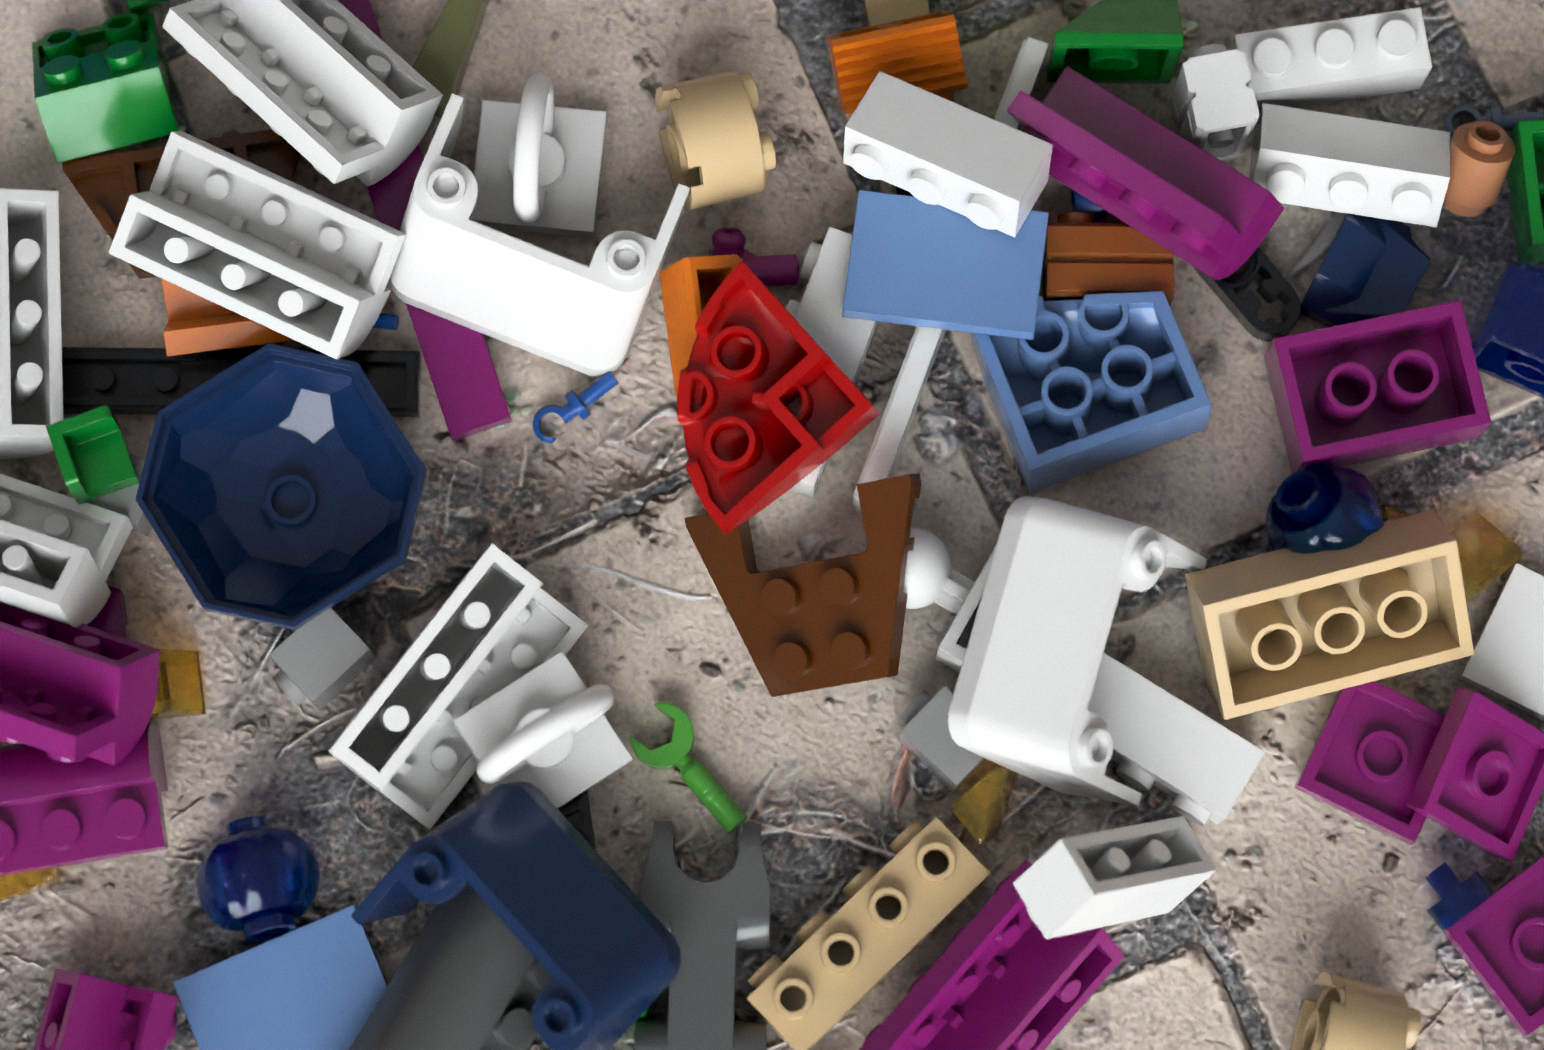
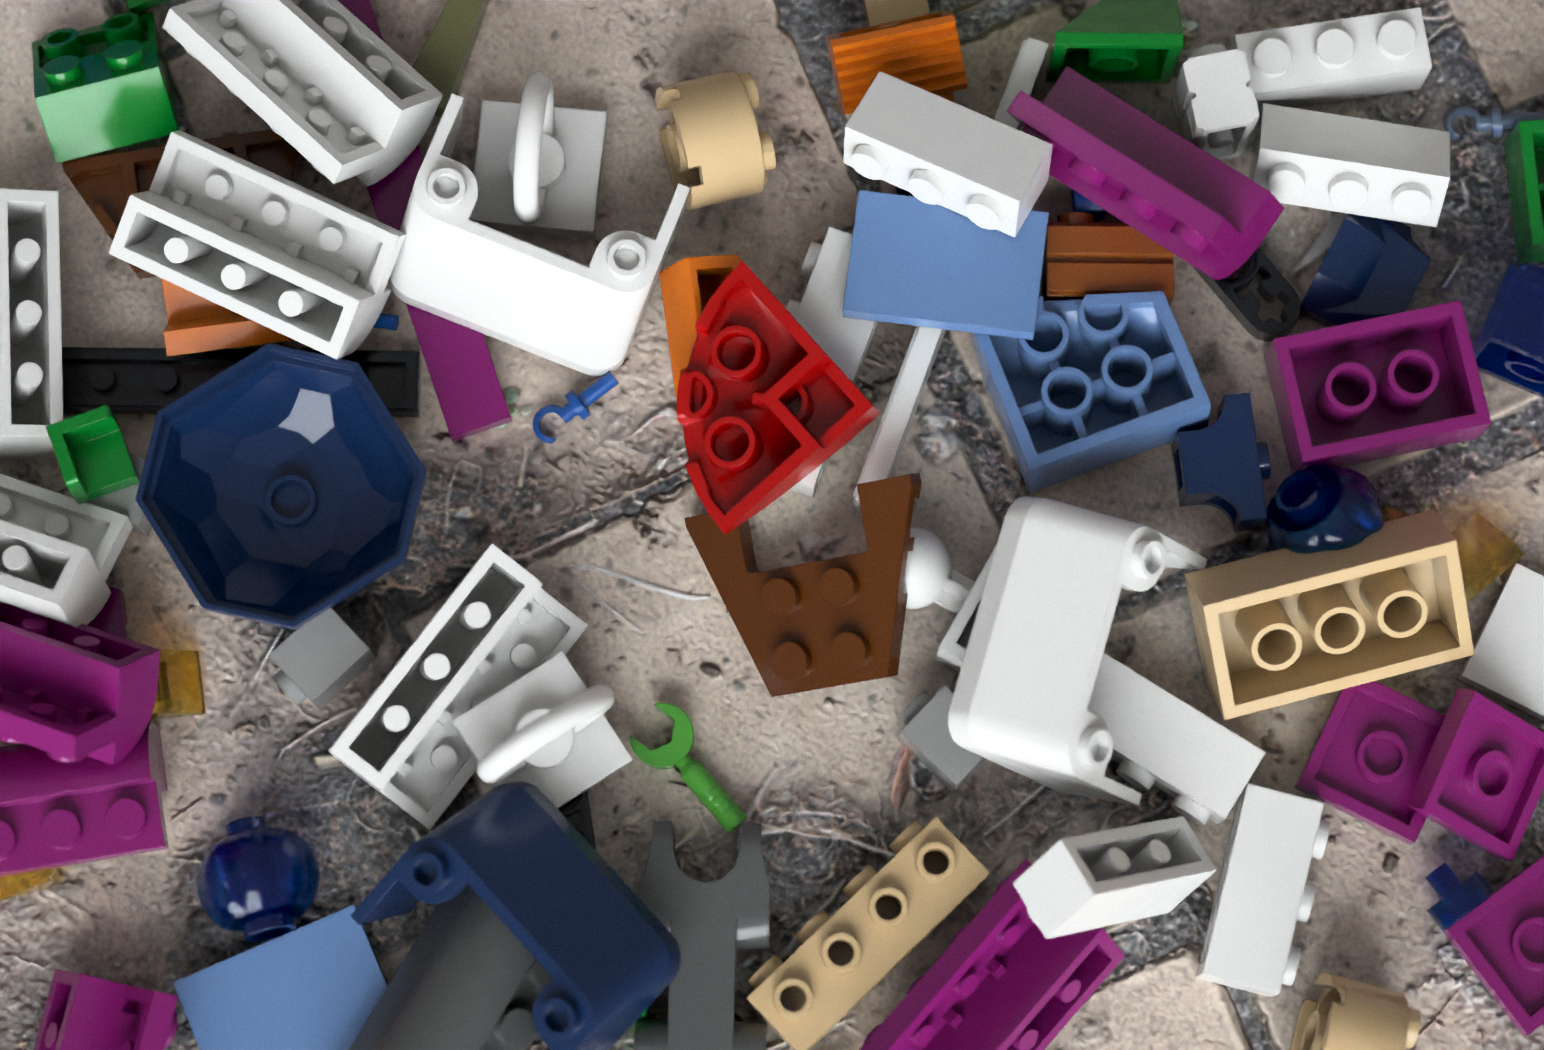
magenta arm [709,227,799,287] -> none
clear yellow slope [951,765,1018,845] -> none
nougat brick [1443,121,1515,217] -> none
none -> dark blue brick [1171,393,1271,532]
none -> white brick [1196,783,1330,997]

